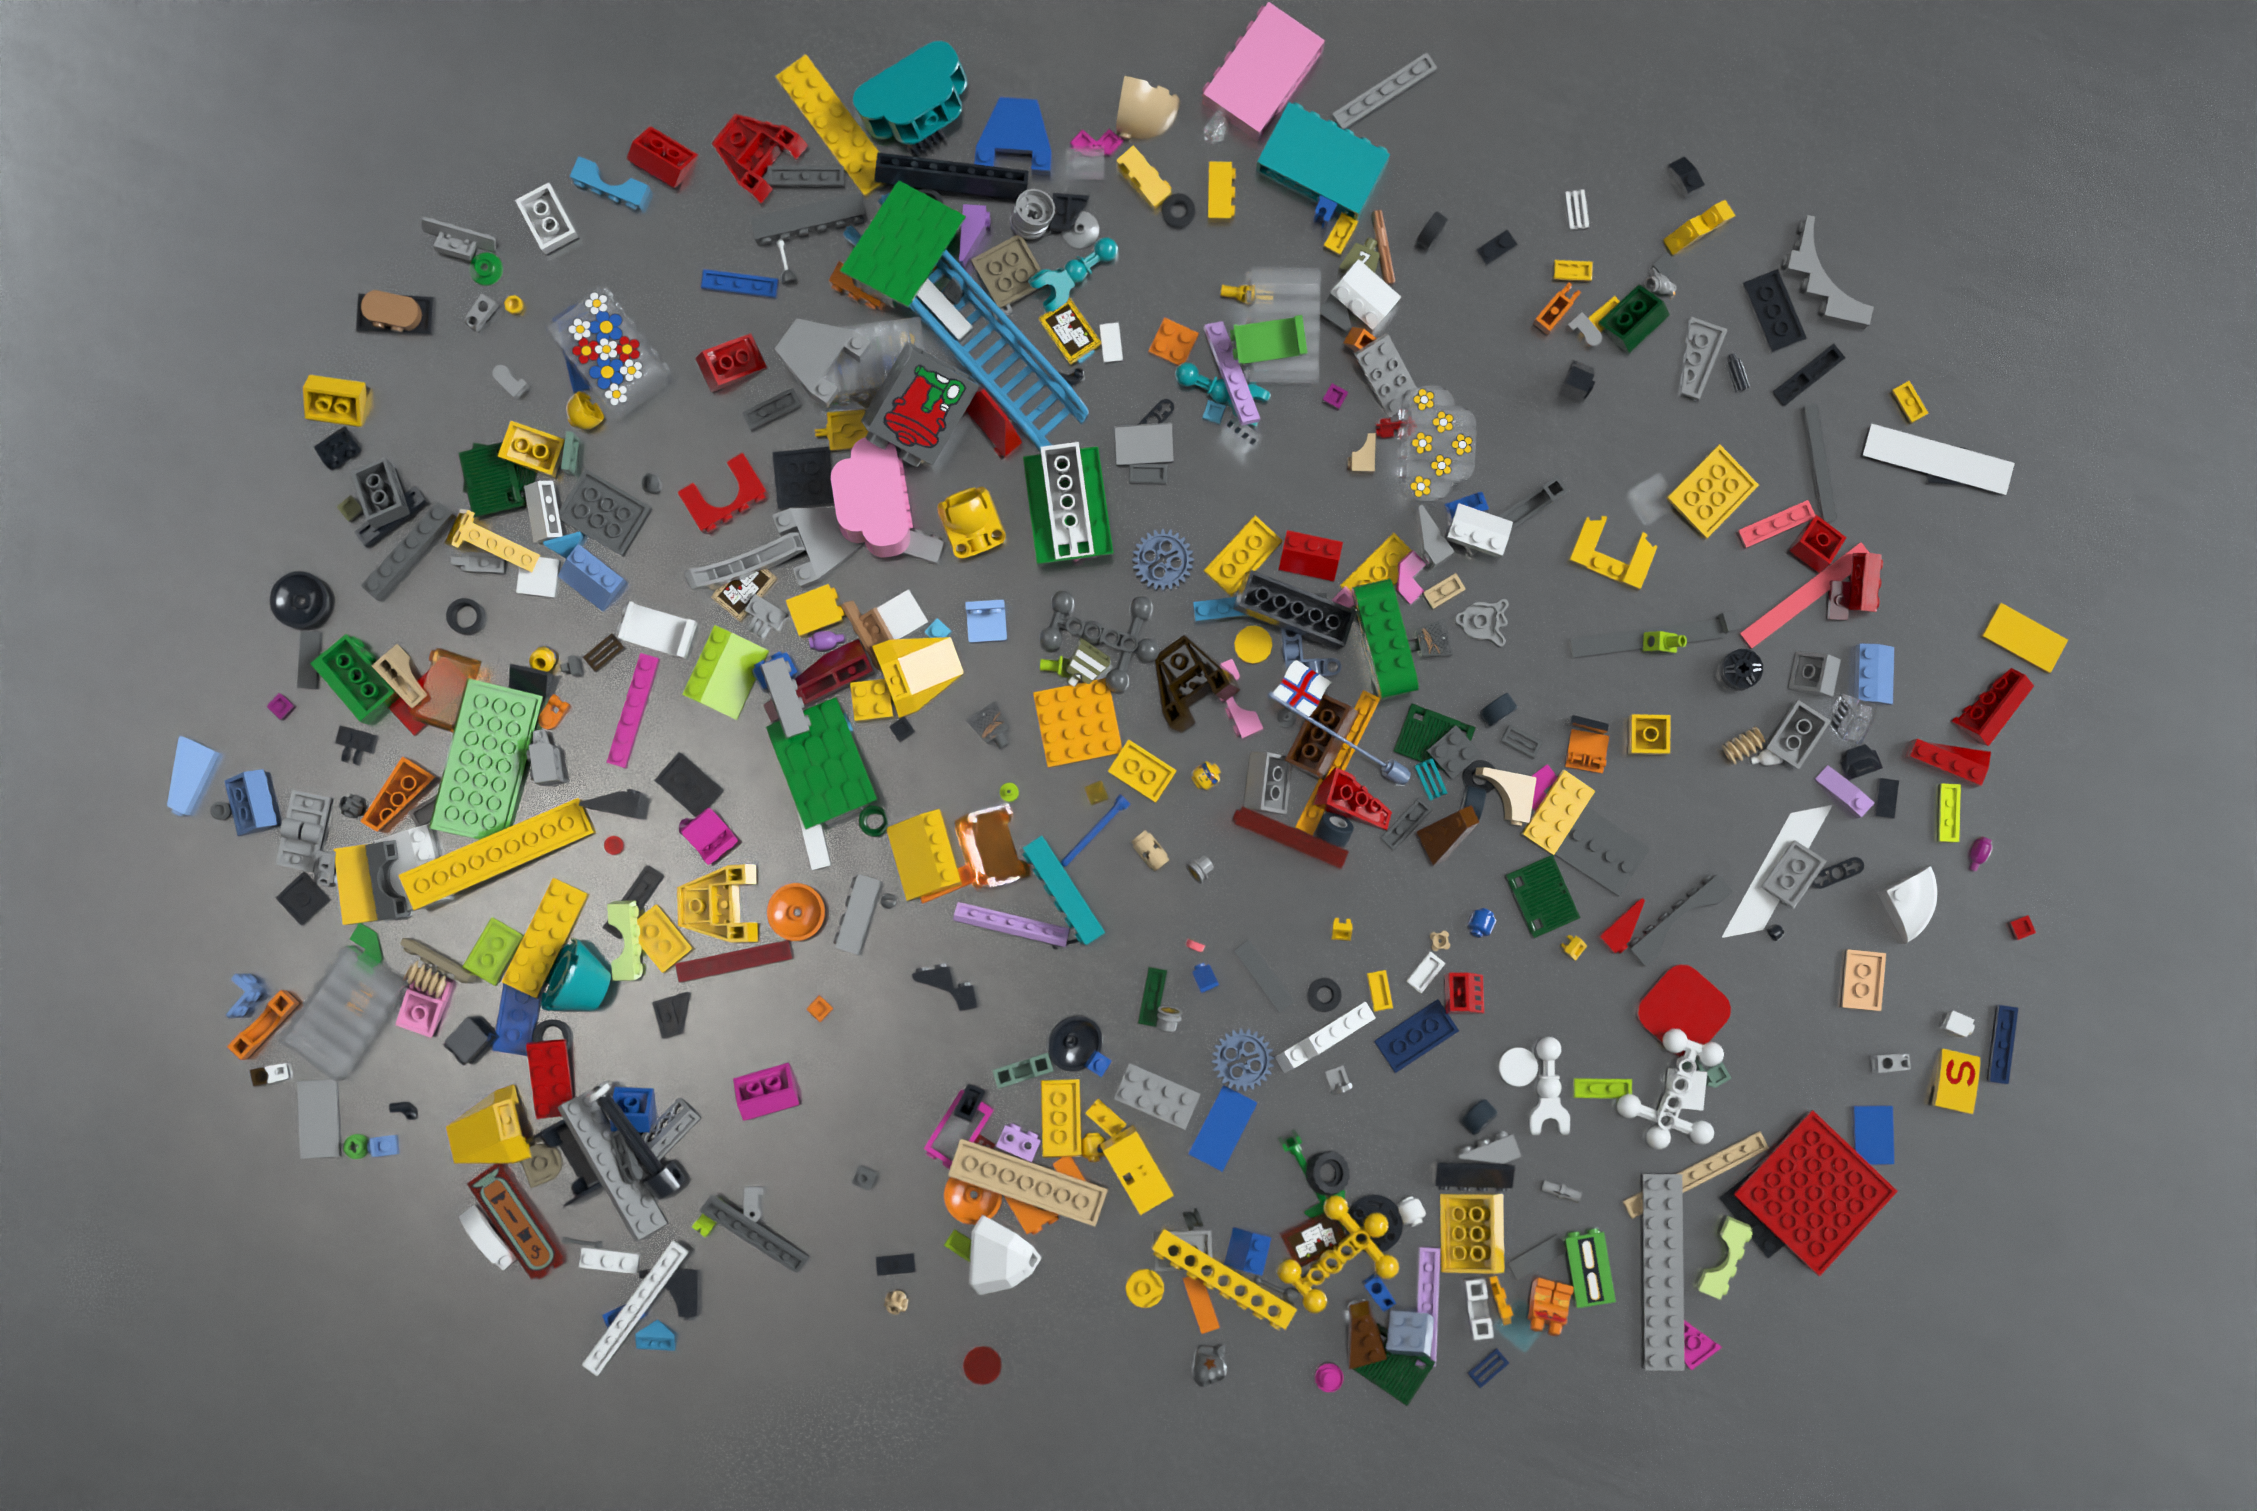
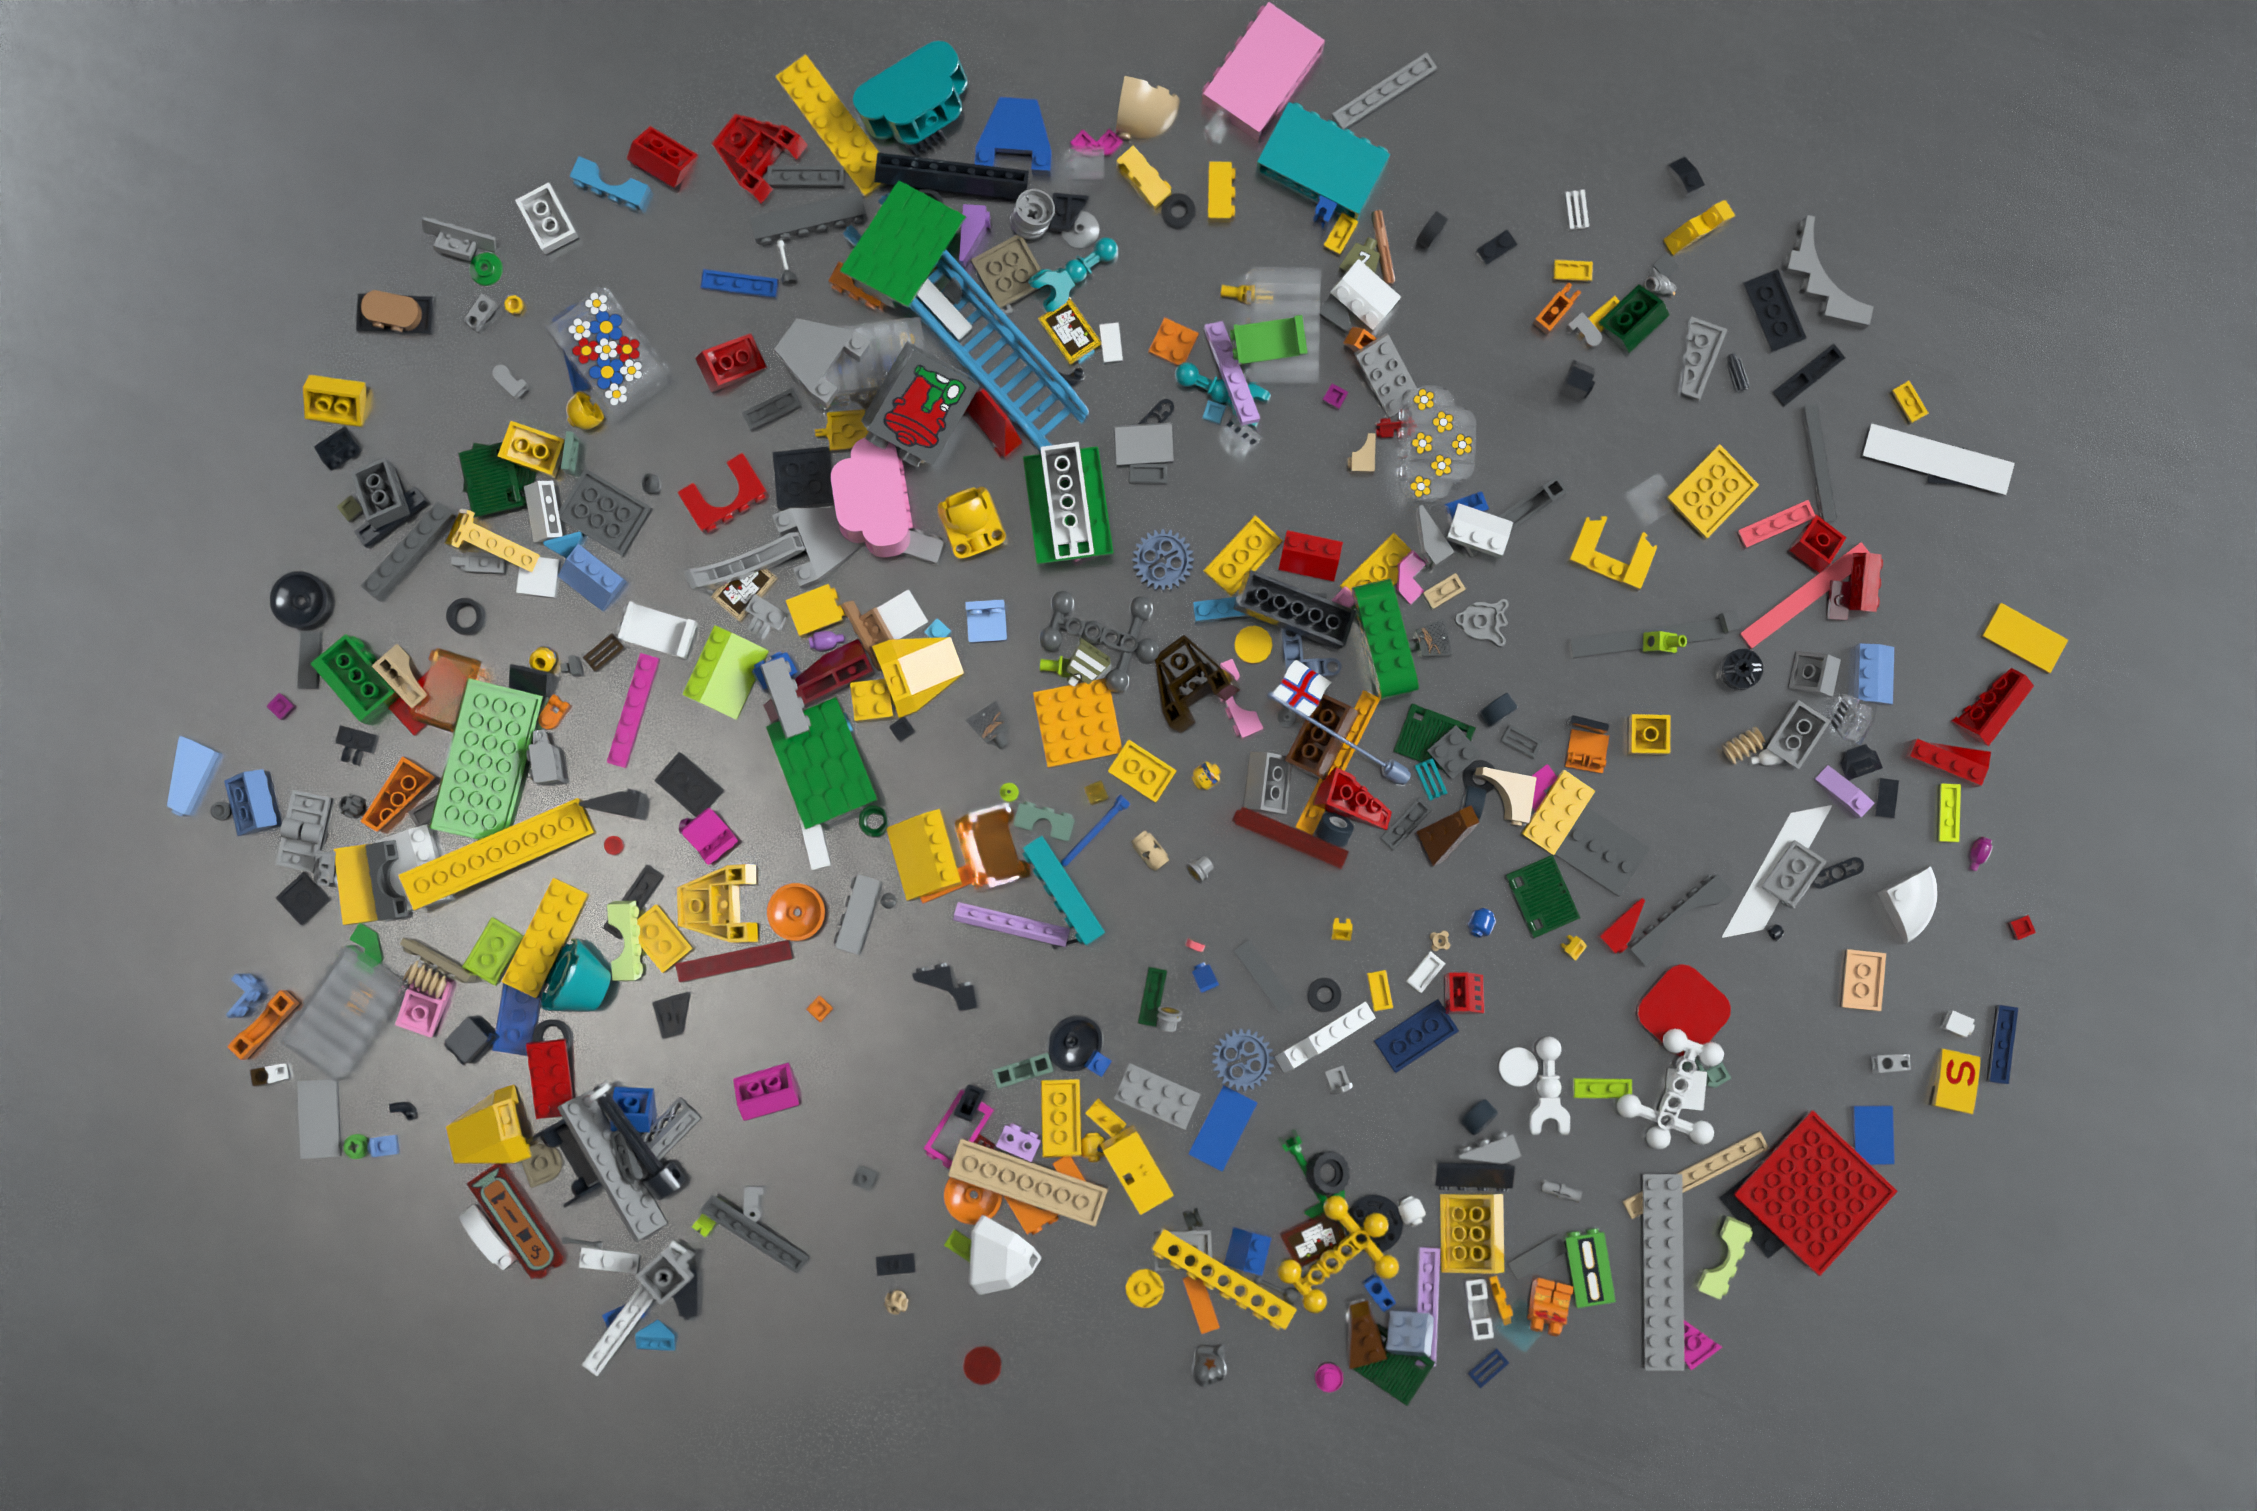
none -> light grey hinge [635,1246,694,1305]
none -> sand green arch [1013,801,1075,842]

